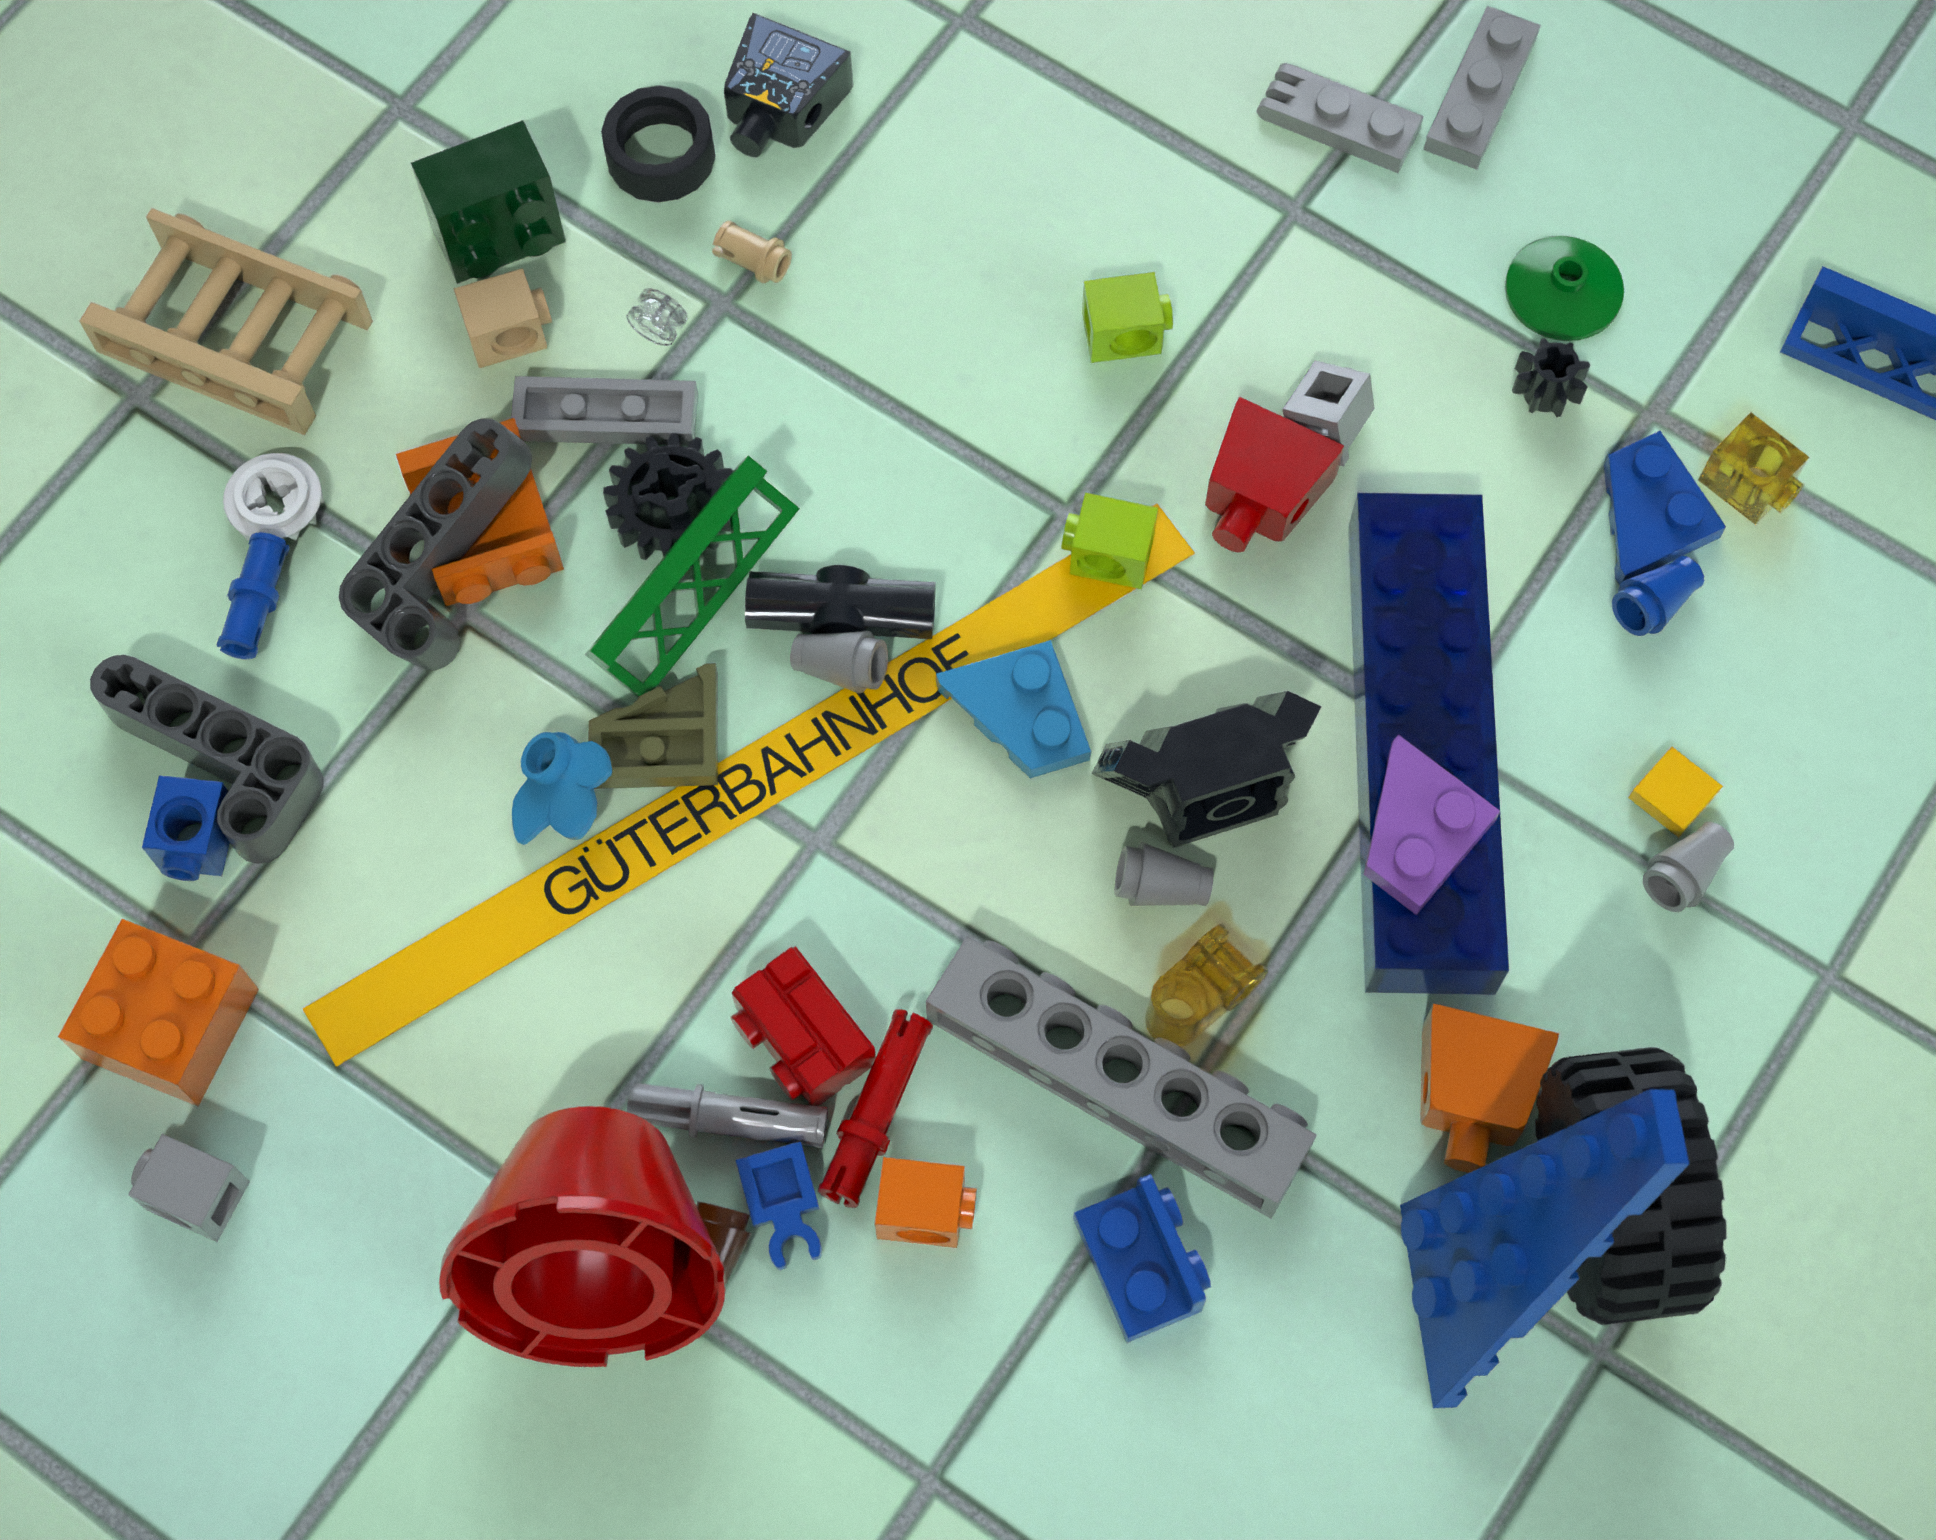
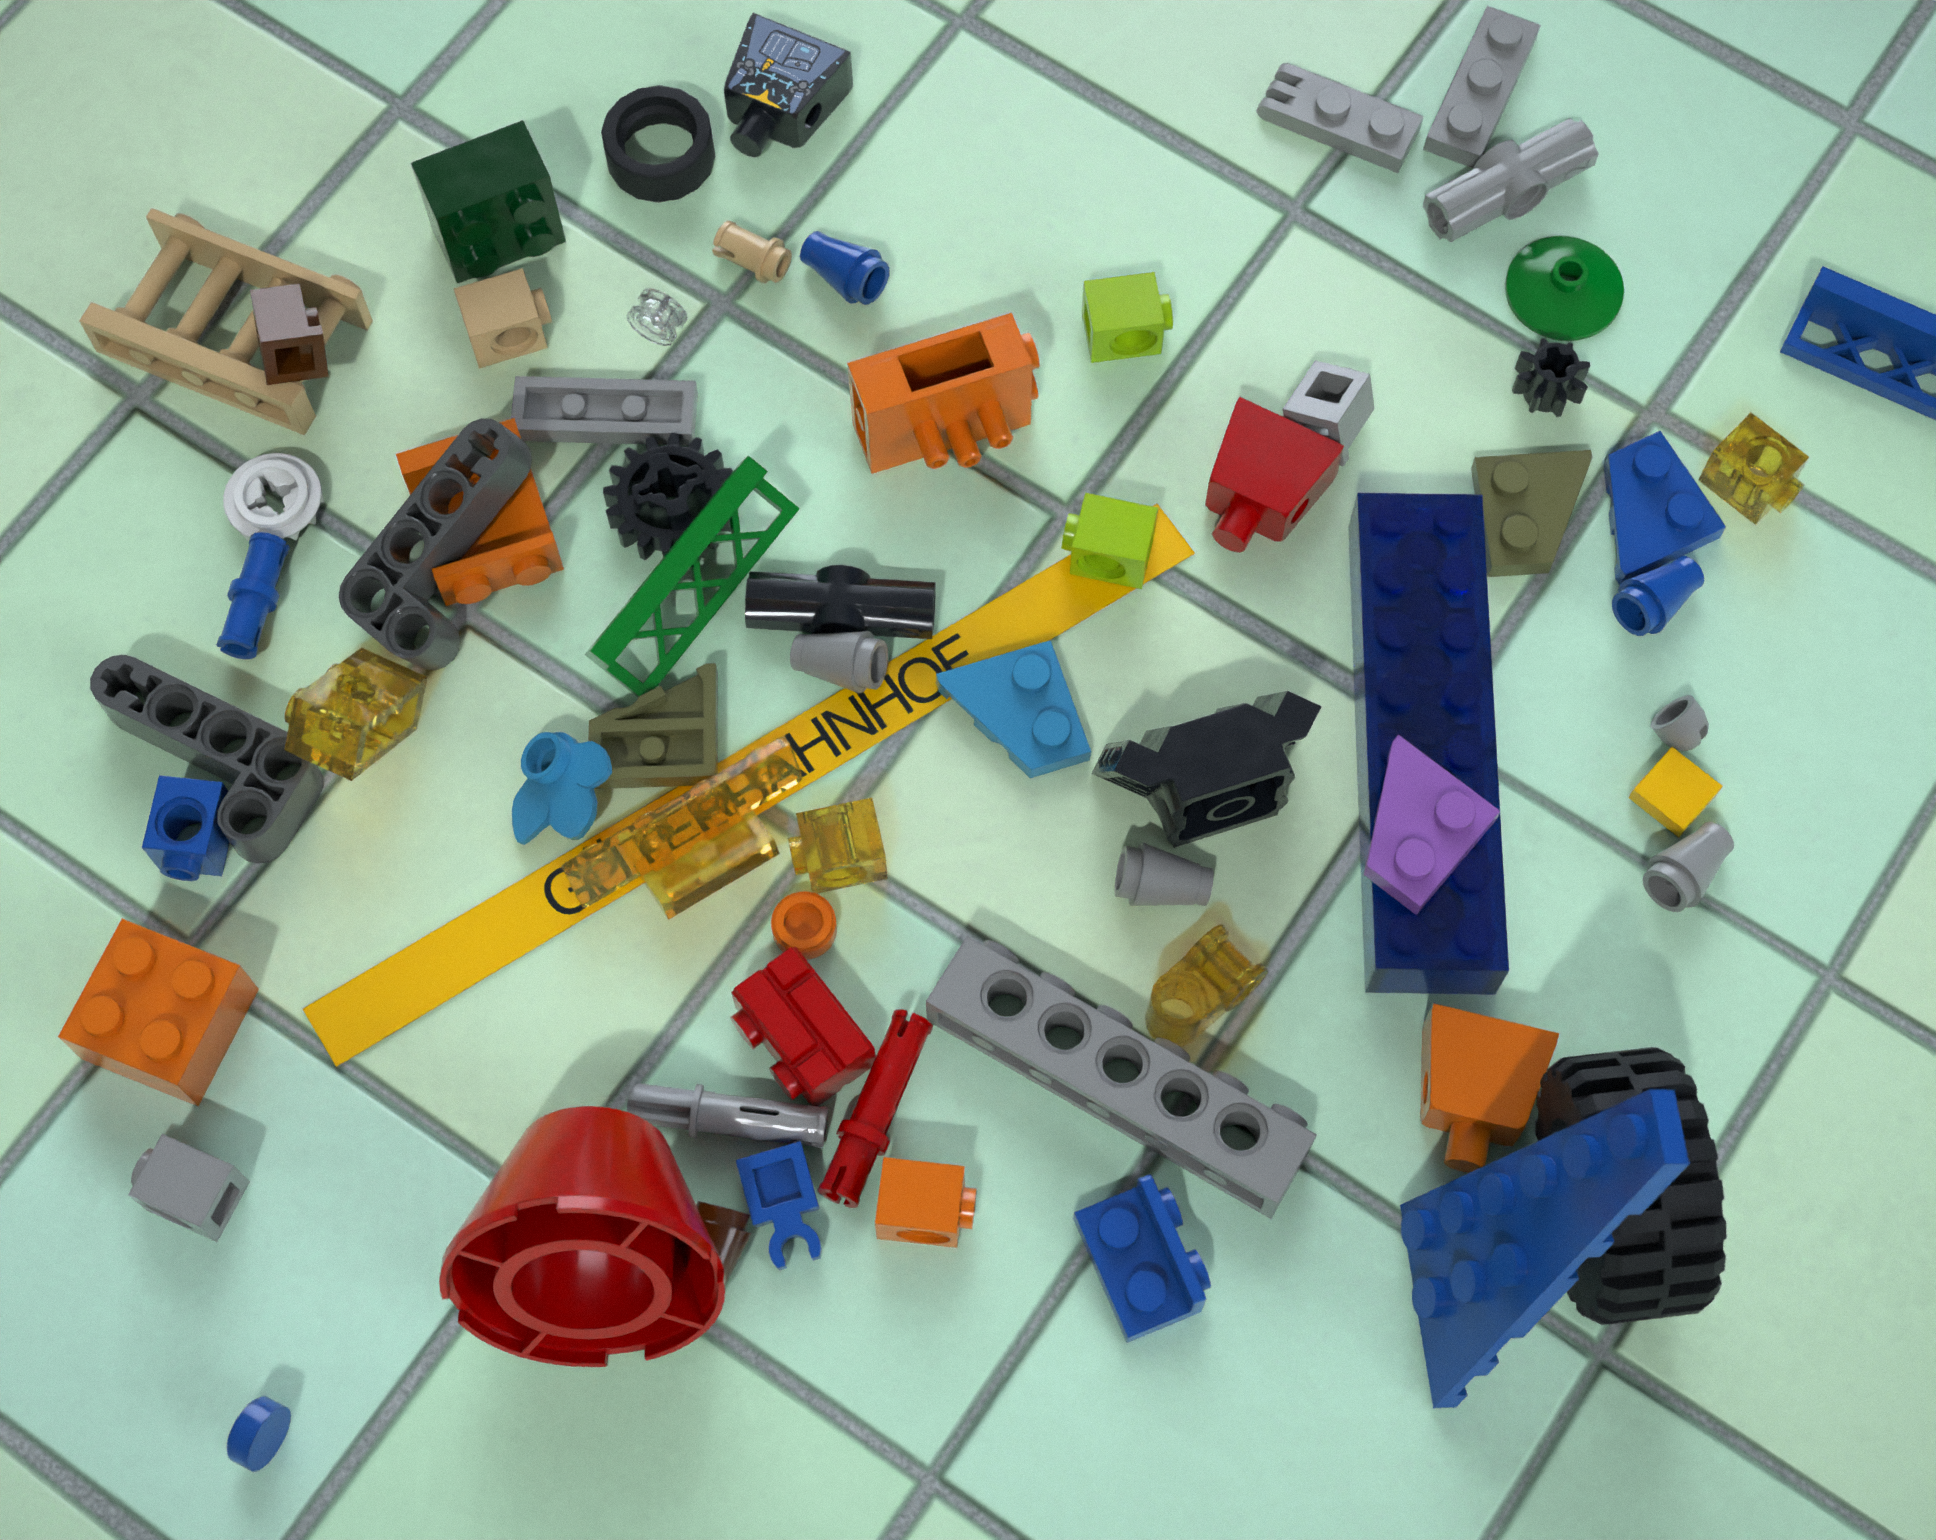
none -> blue tile [227,1396,291,1472]
none -> reddish brown brick [250,283,329,385]
none -> clear yellow brick [284,648,428,781]
none -> clear yellow bracket [562,737,802,920]
none -> orange tile [771,891,837,960]
none -> clear yellow brick [788,797,888,894]
none -> blue cone [800,231,889,305]
none -> orange piece [847,313,1040,474]
none -> light grey piece [1423,118,1599,242]
none -> olive wing [1471,450,1592,577]
none -> light grey hinge [1651,695,1709,751]

